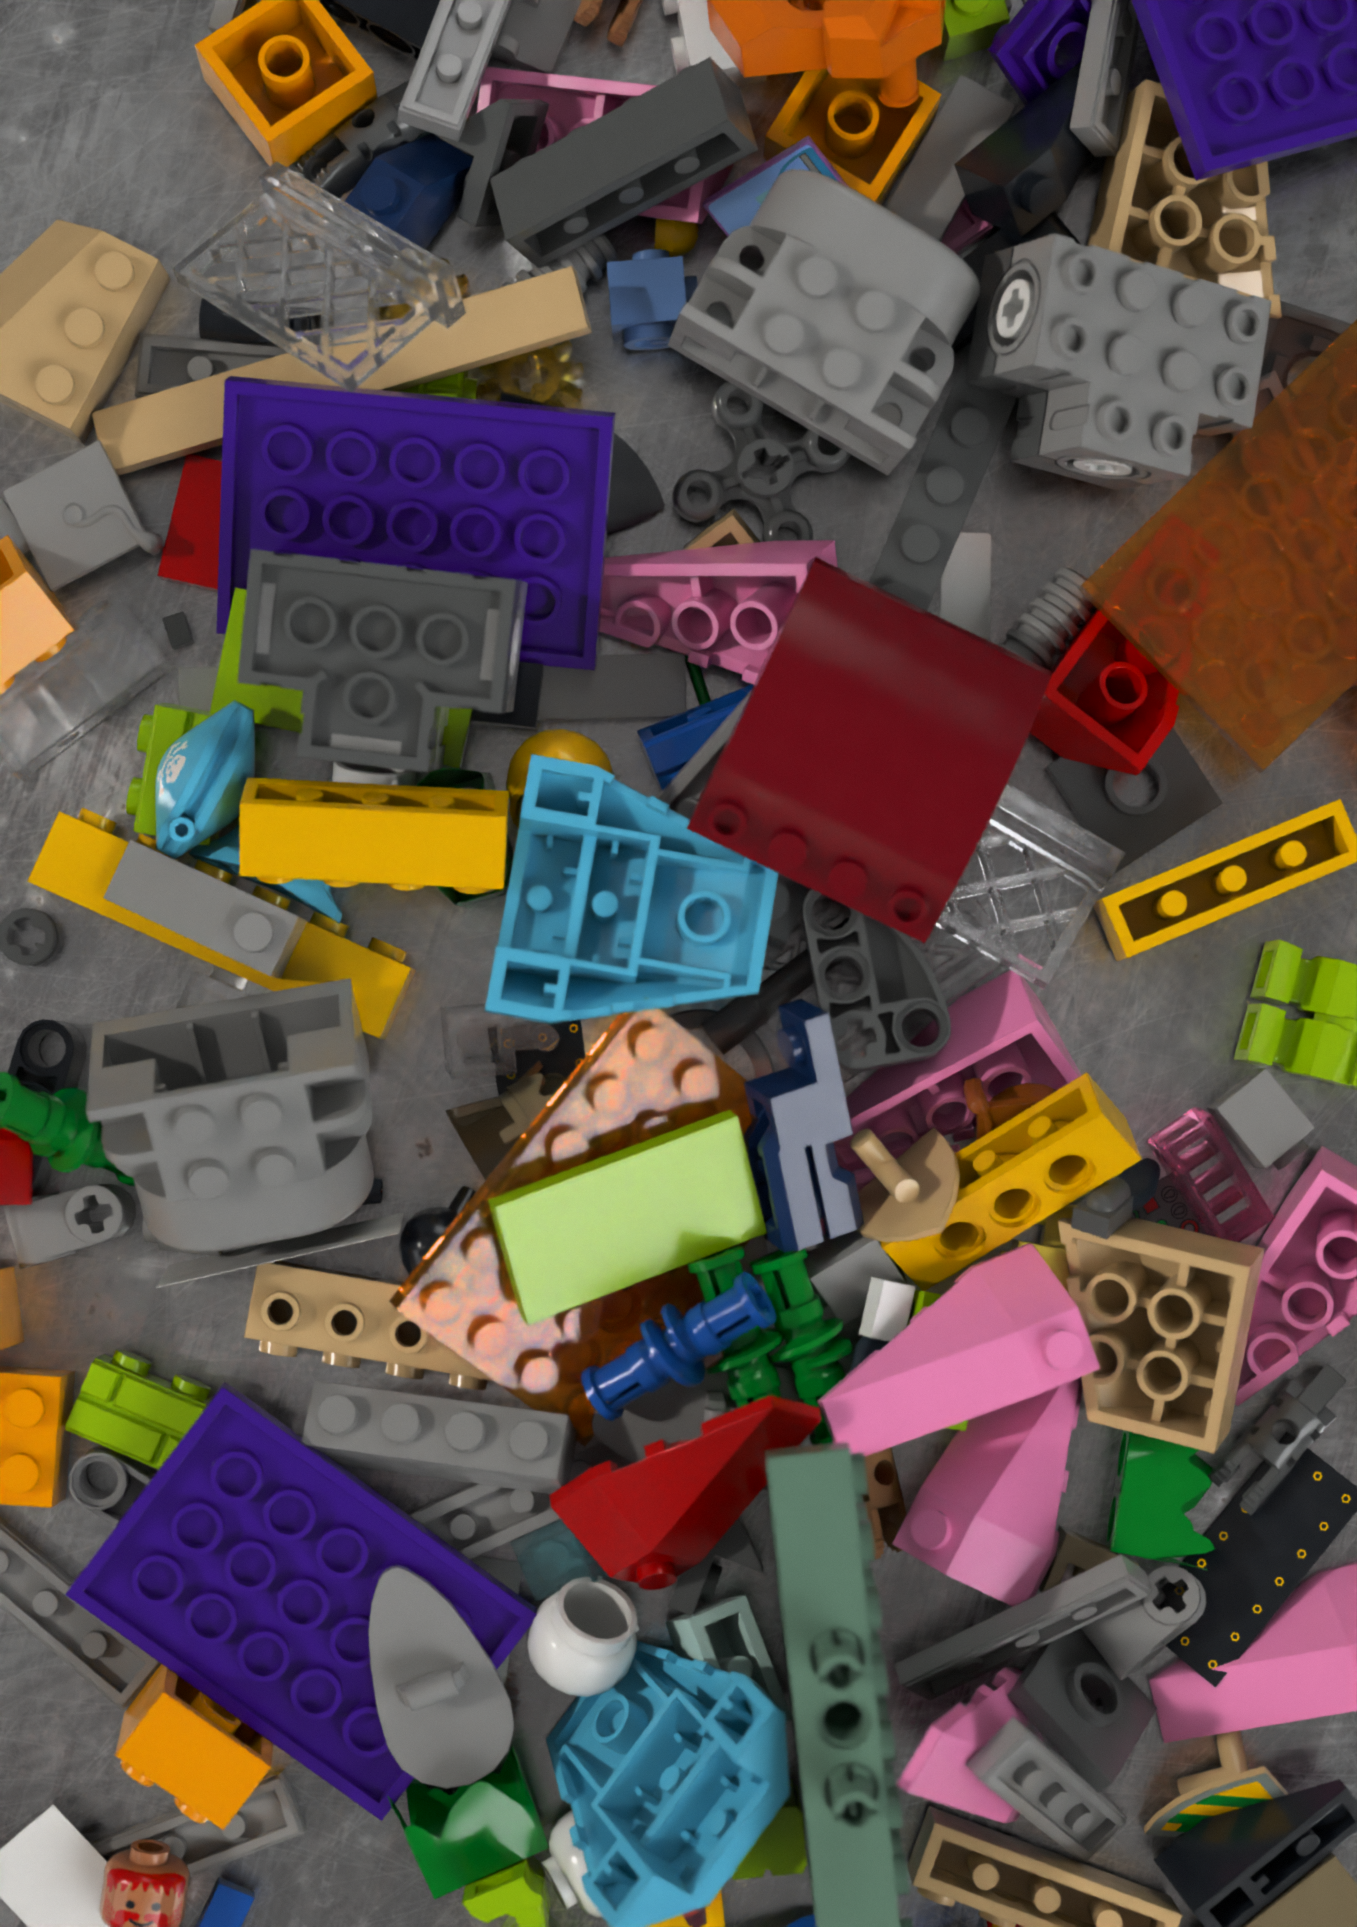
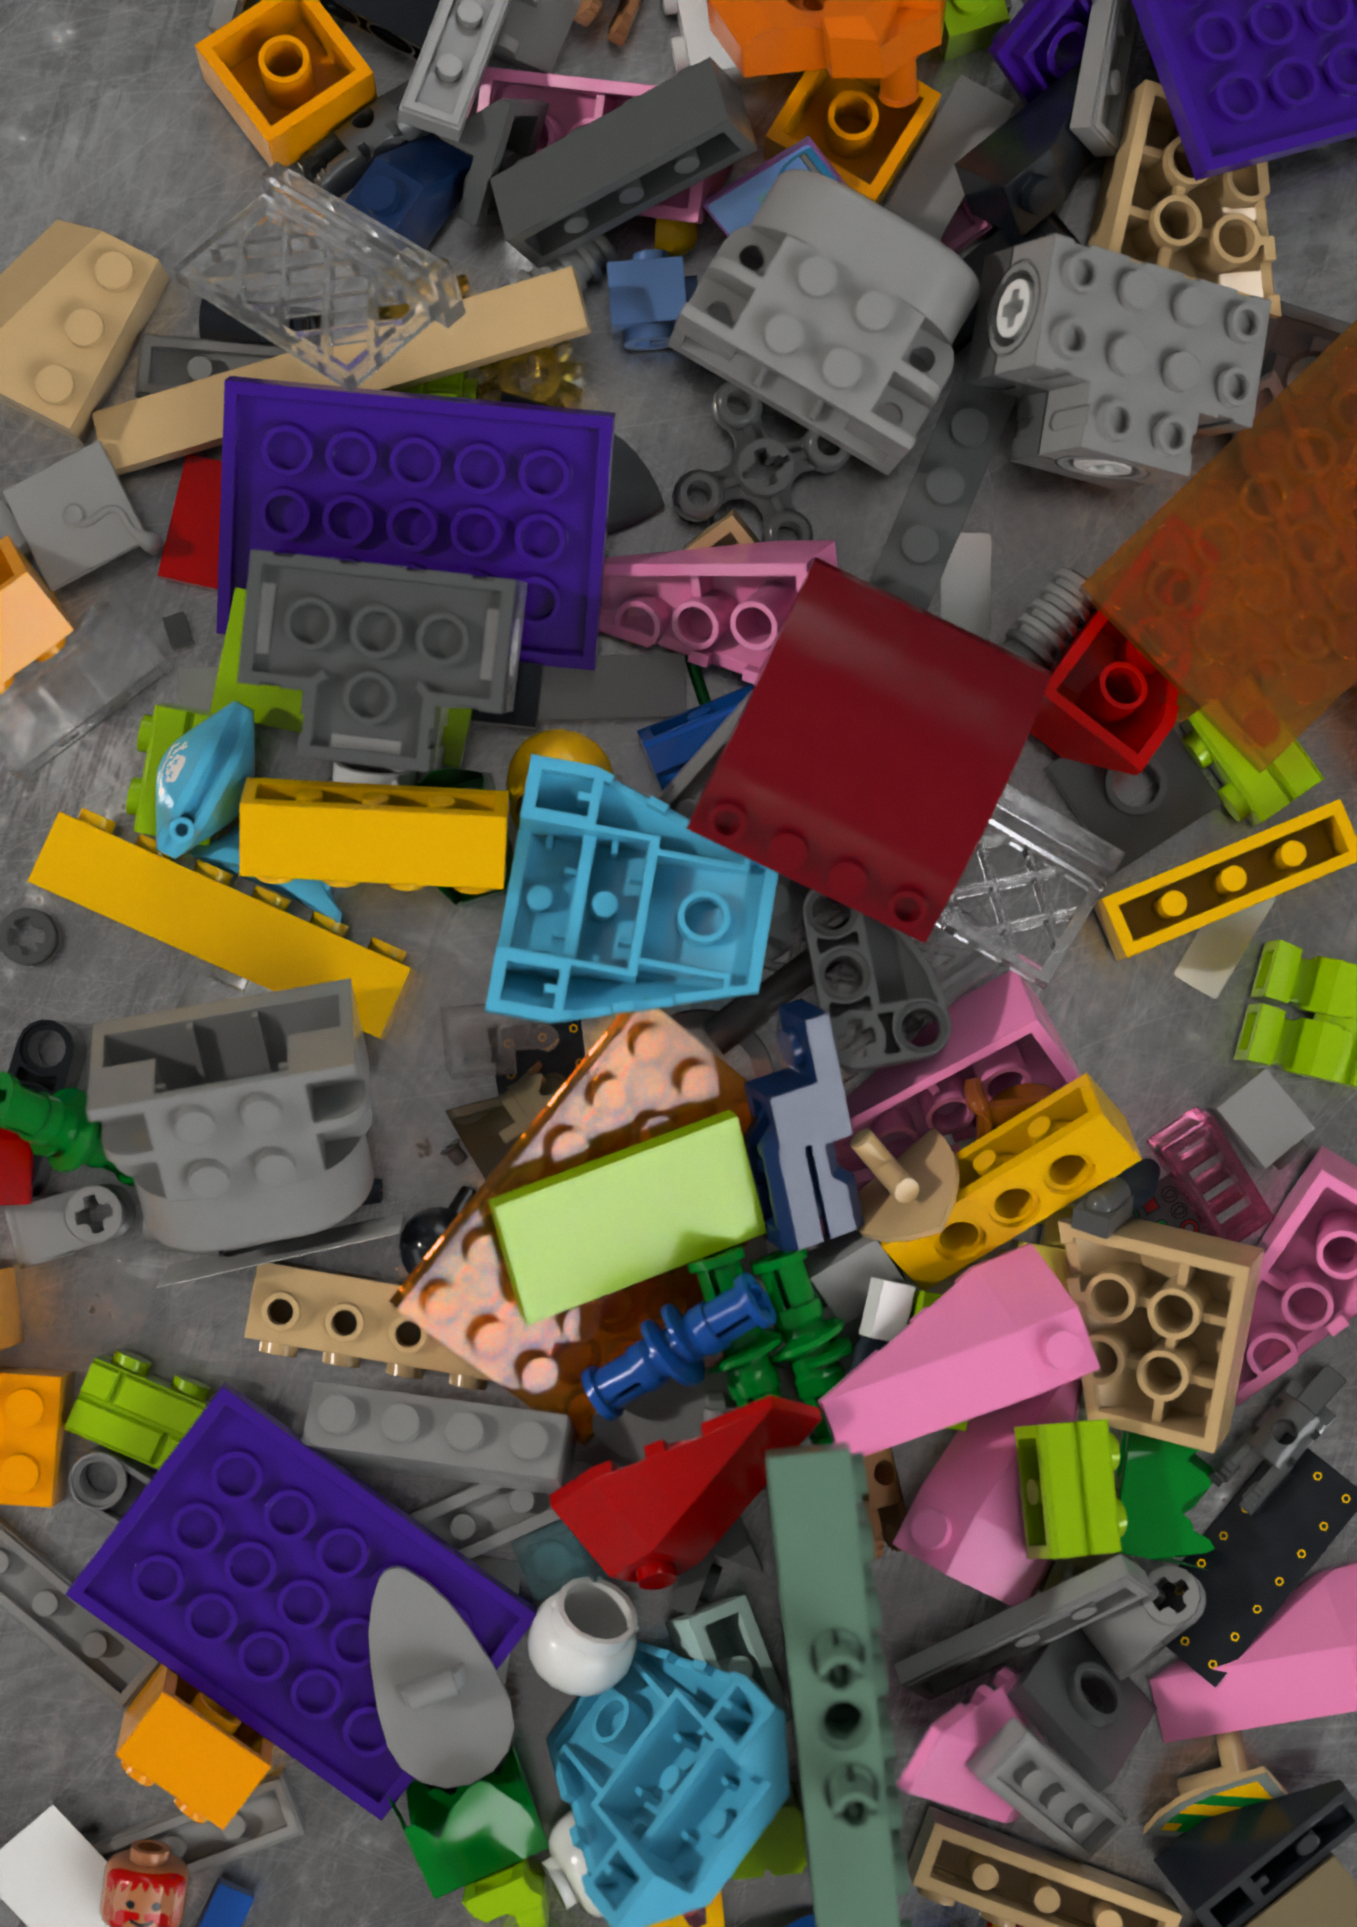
light grey slope [103,839,307,979] -> none
none -> light grey piece [440,1138,468,1166]
none -> lime brick [1014,1419,1127,1559]
none -> white sticker [1174,896,1276,999]
none -> lime brick [1180,674,1325,827]

